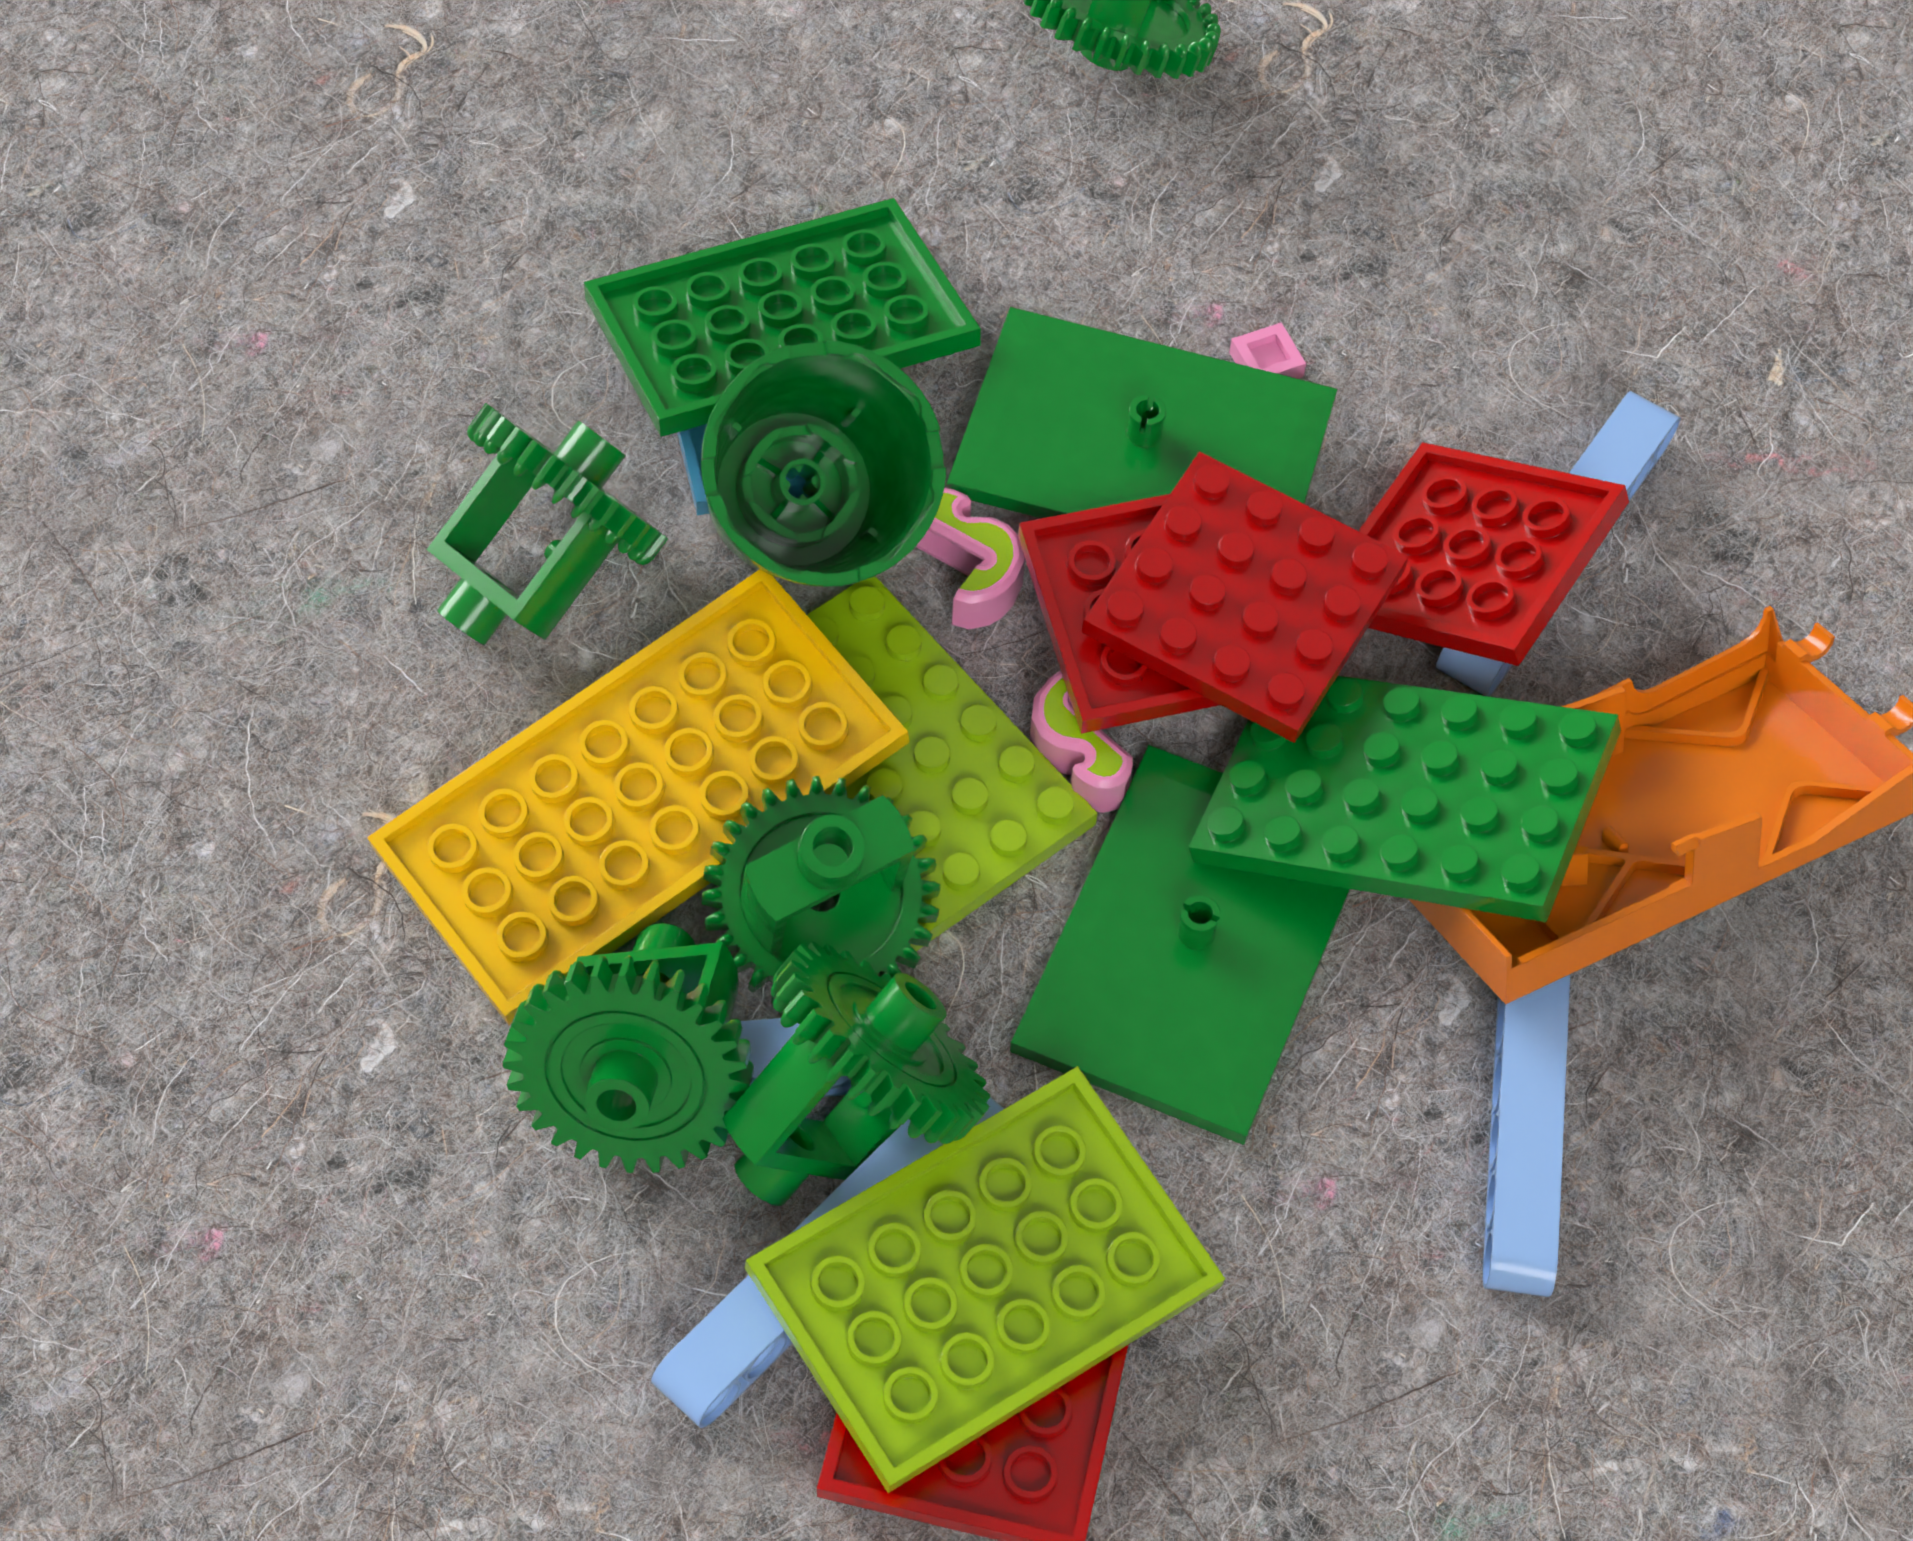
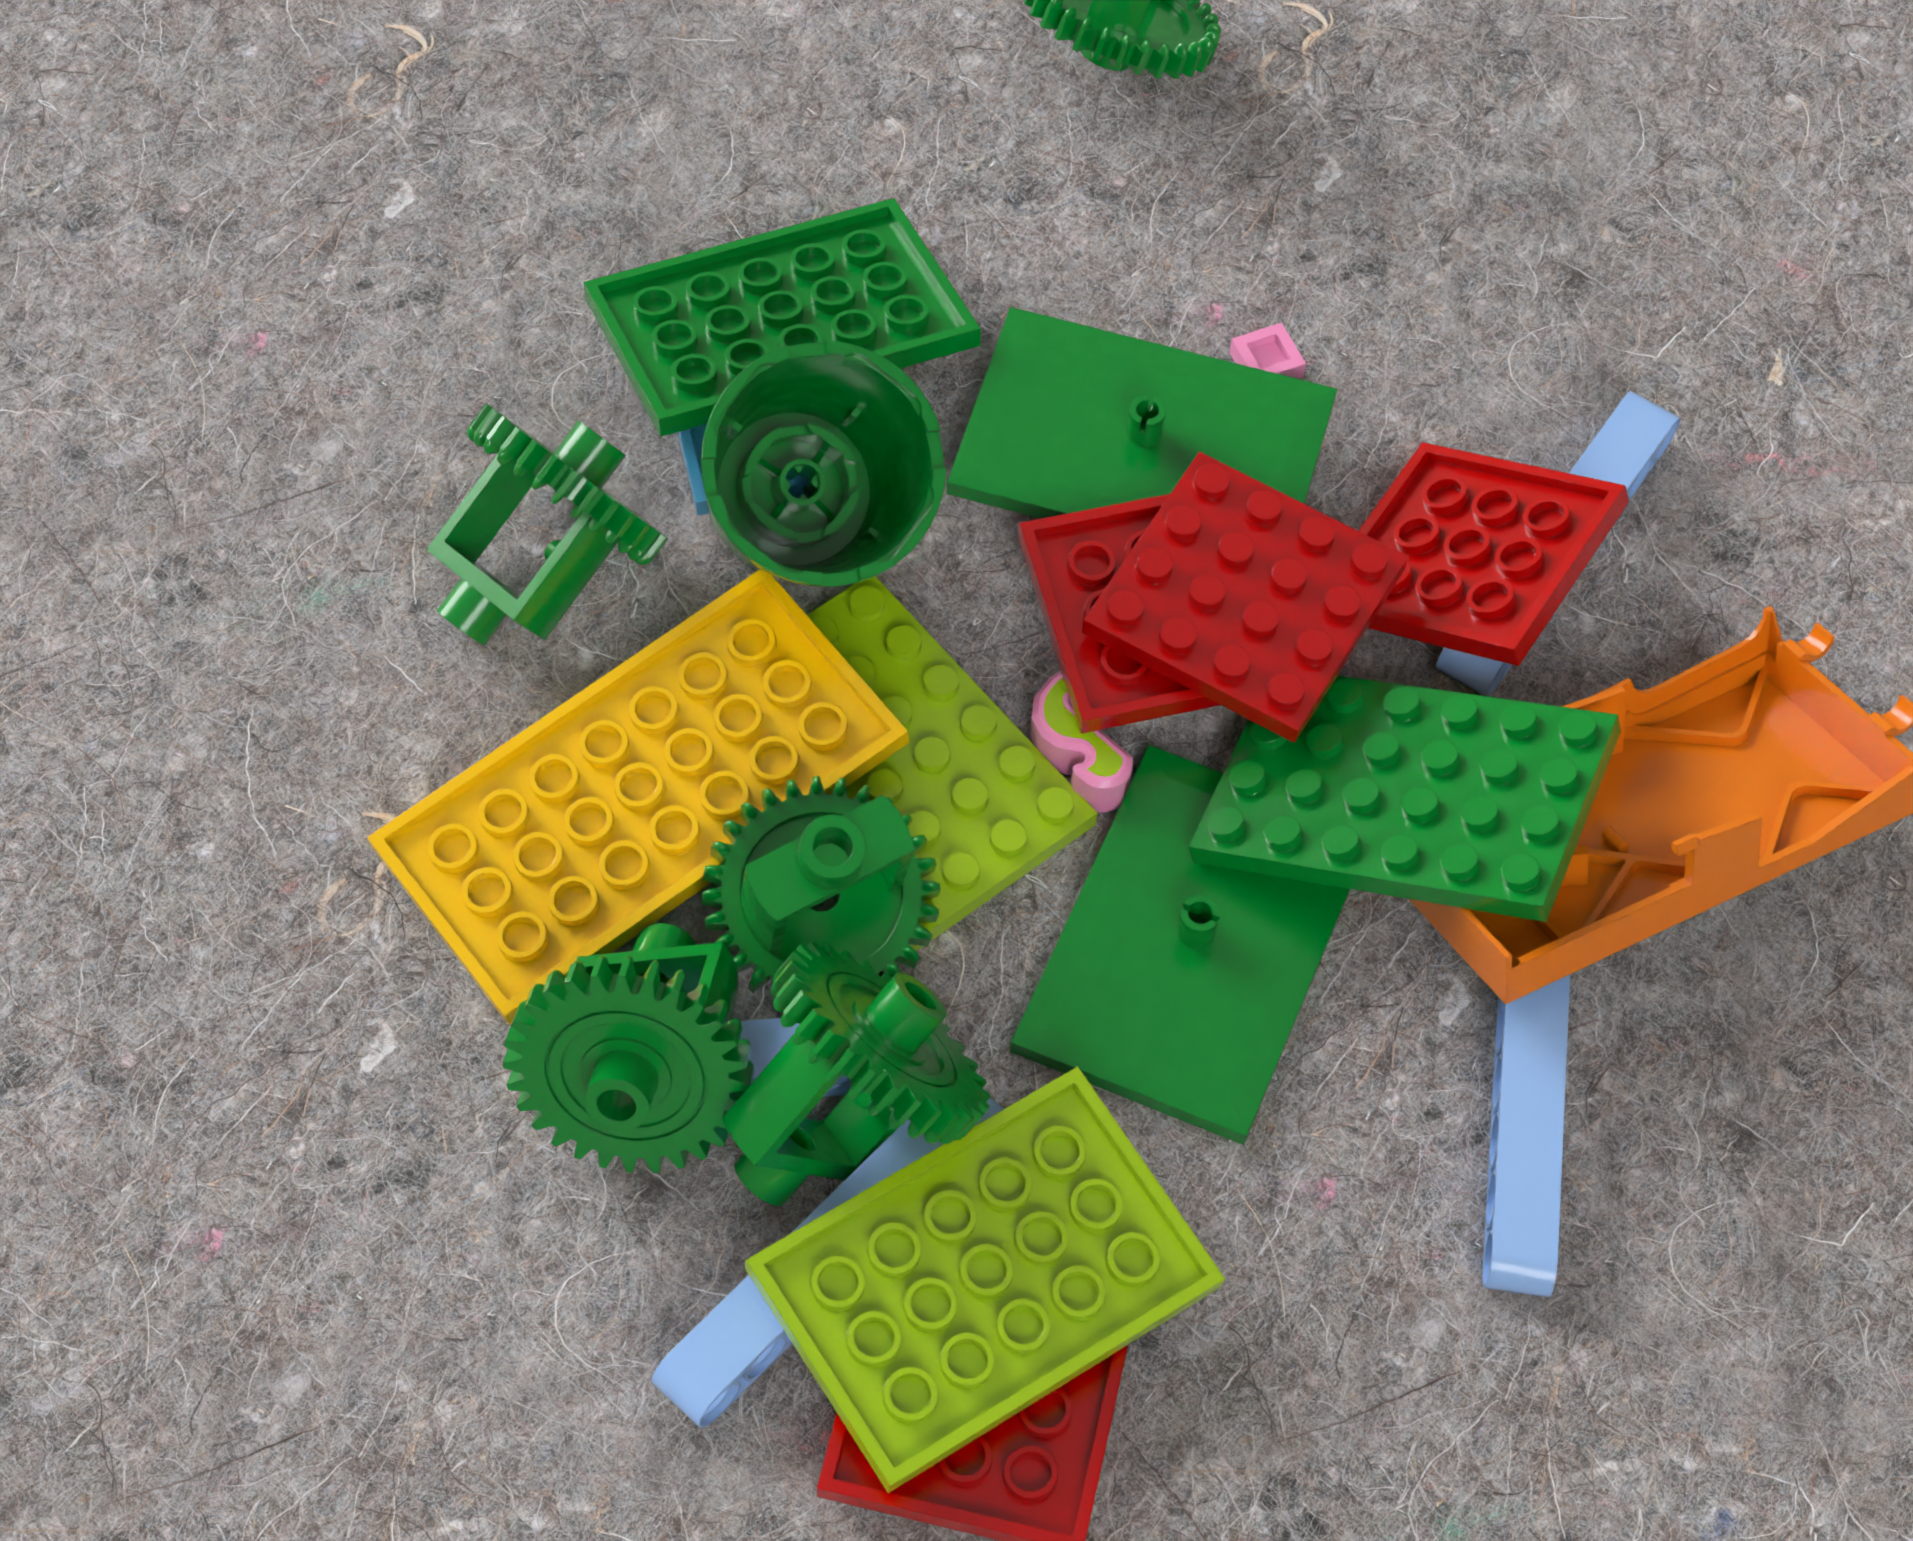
bright pink animal [916,488,1025,630] -> none

